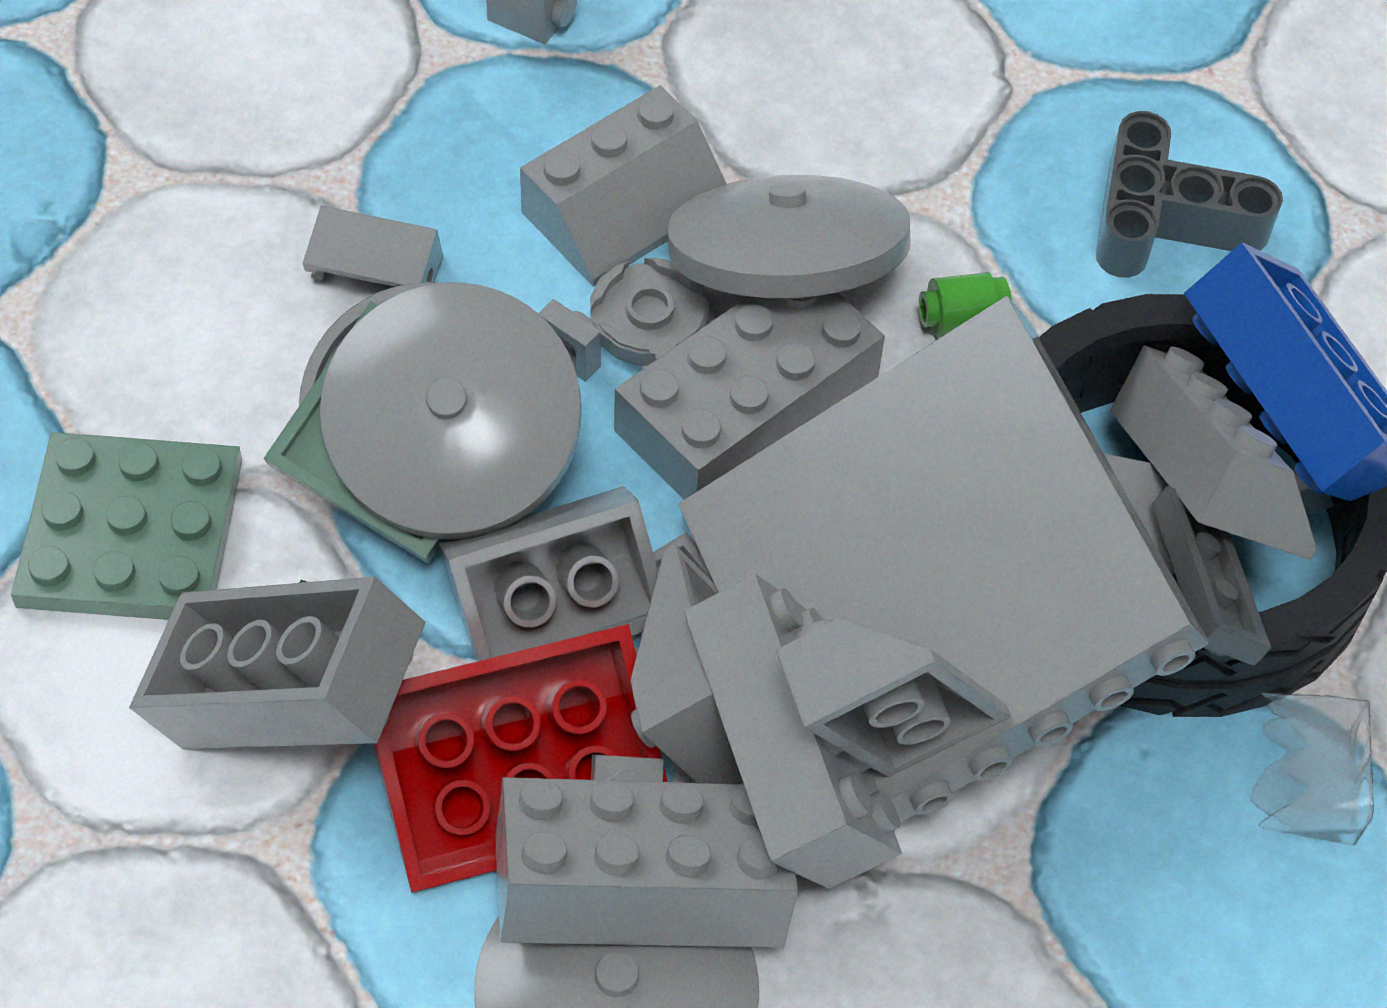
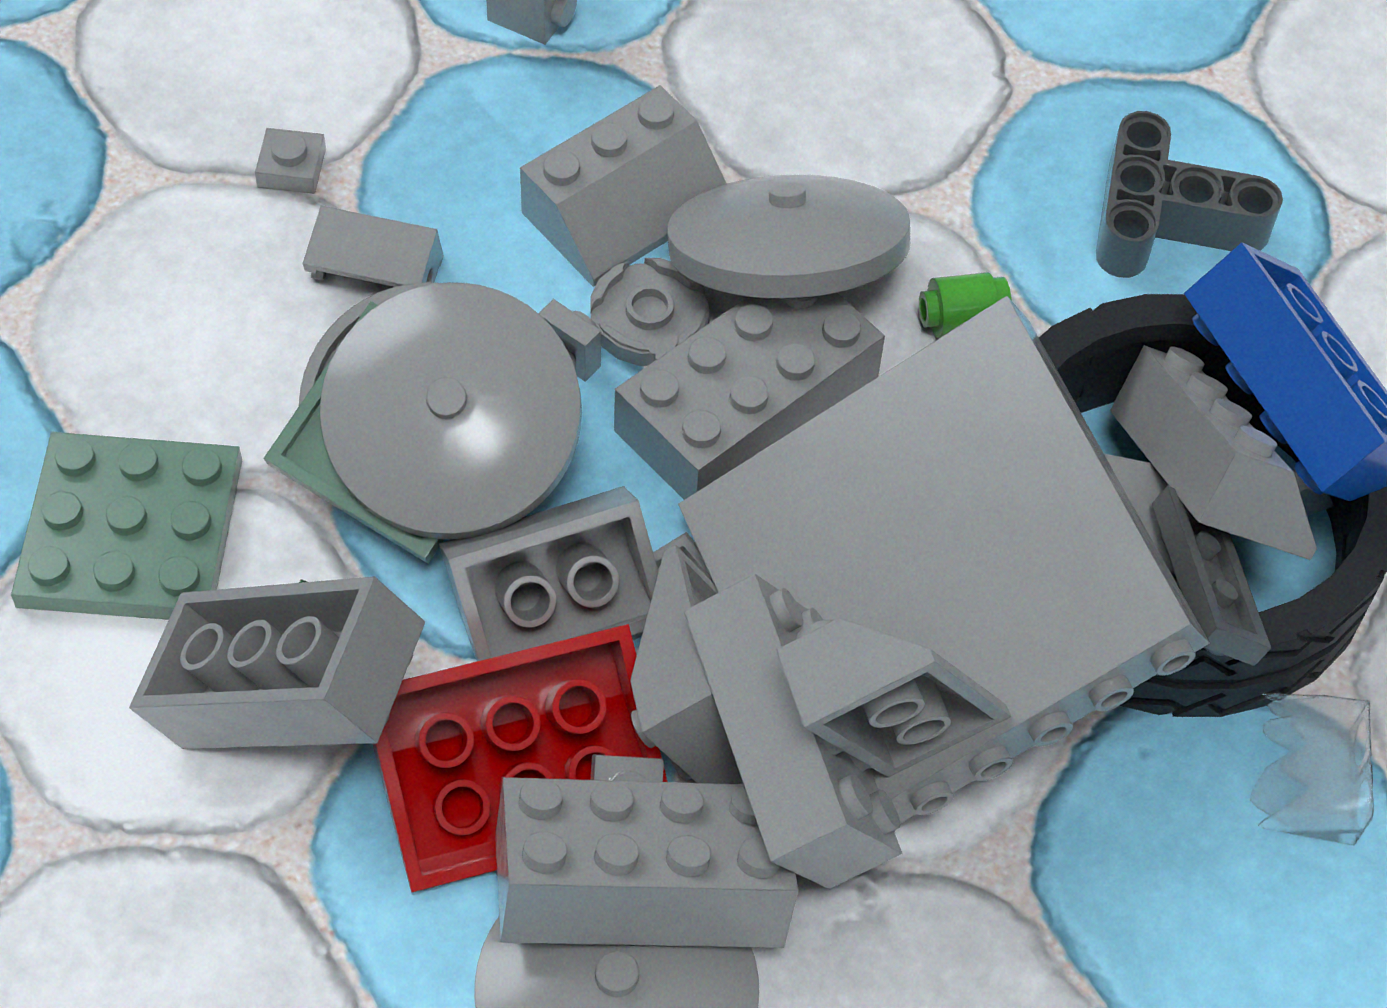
none -> light grey plate [255,128,326,194]

